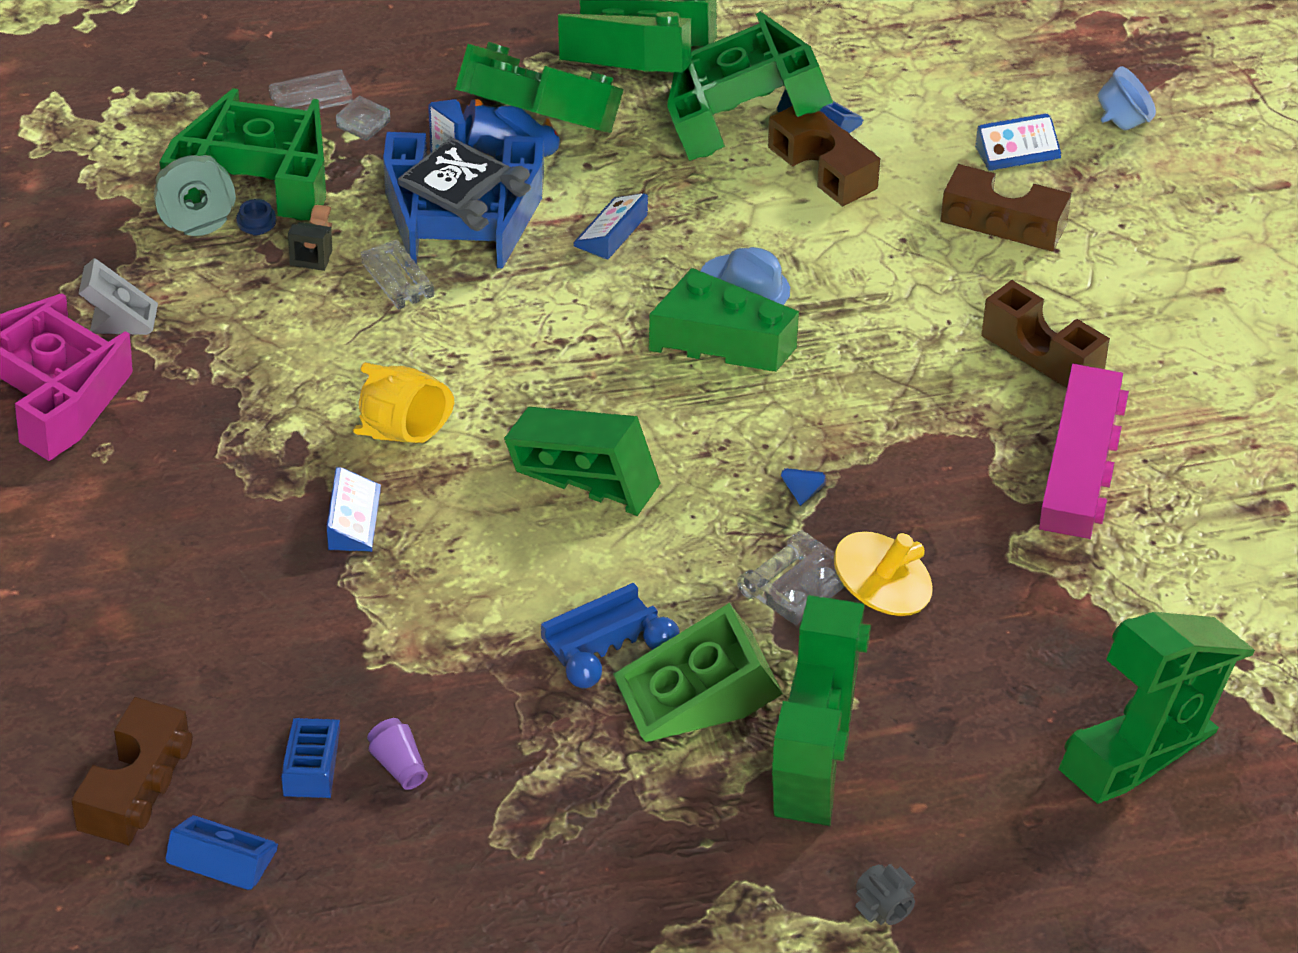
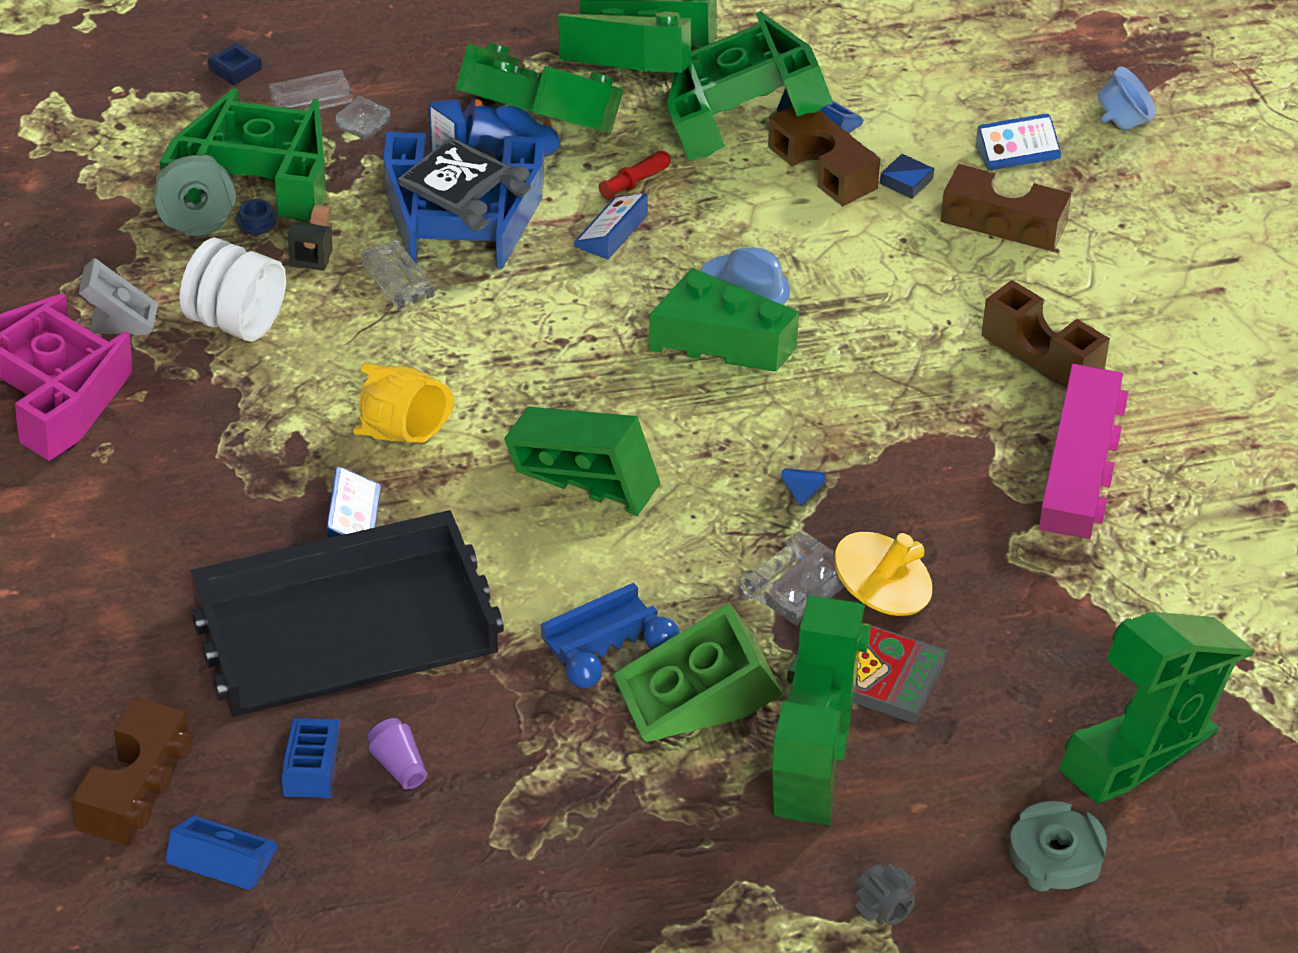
none -> white wheel [179,237,286,342]
none -> black panel [190,510,504,717]
none -> dark blue tile [208,43,262,86]
none -> red piece [598,151,671,200]
none -> tile [787,622,948,724]
none -> dark blue tile [880,154,934,199]
none -> sand green plate [1009,801,1107,891]

